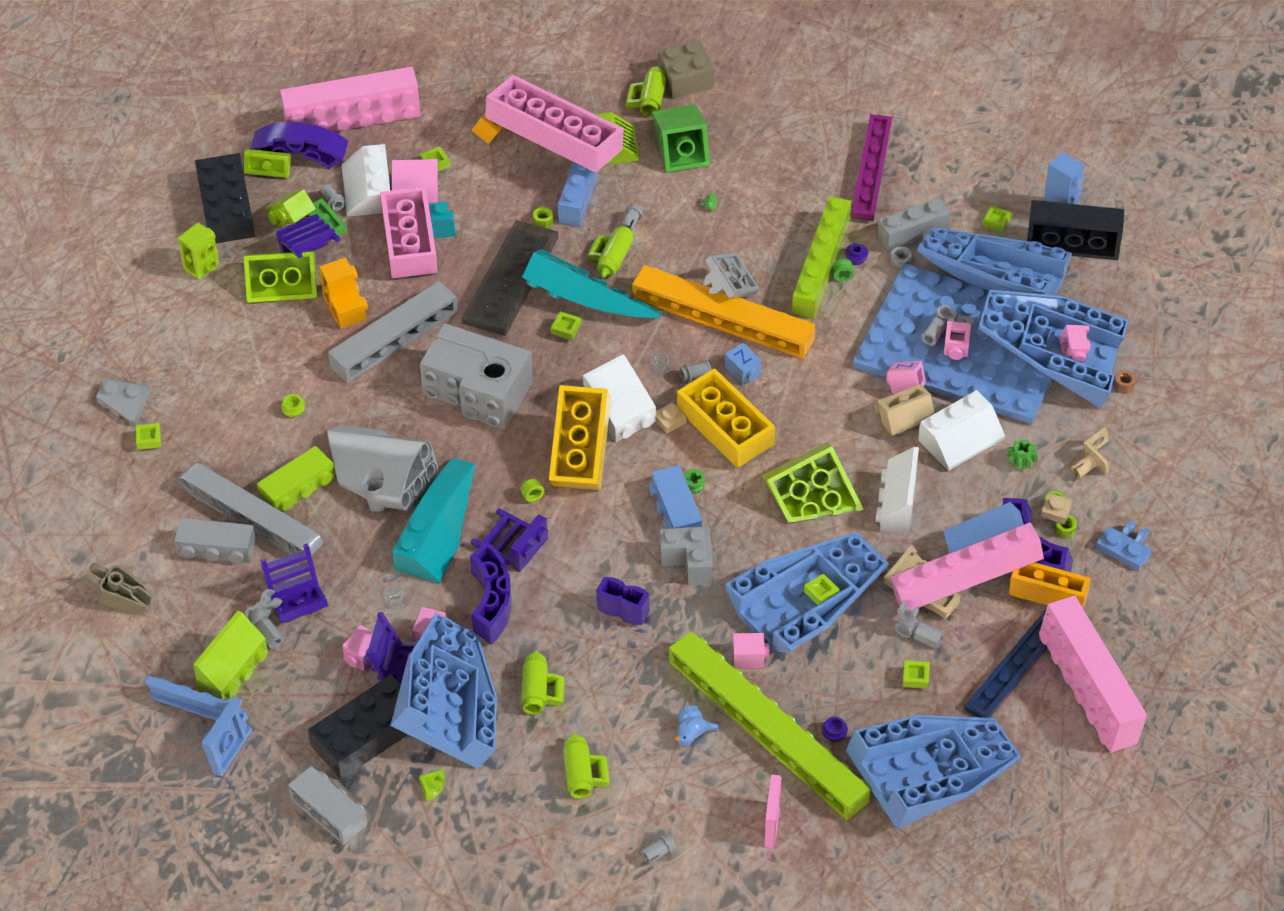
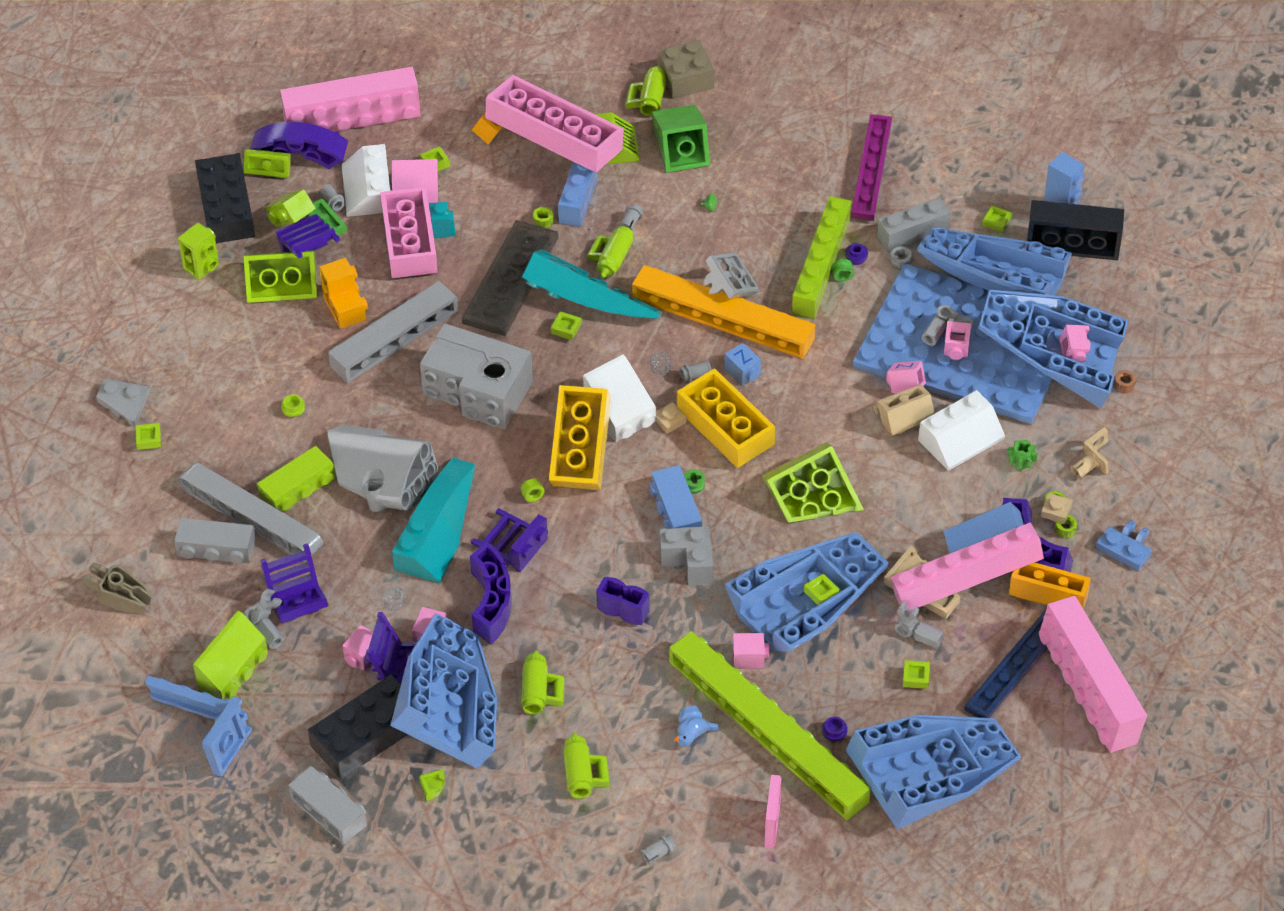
white slope [876,447,919,535] -> none

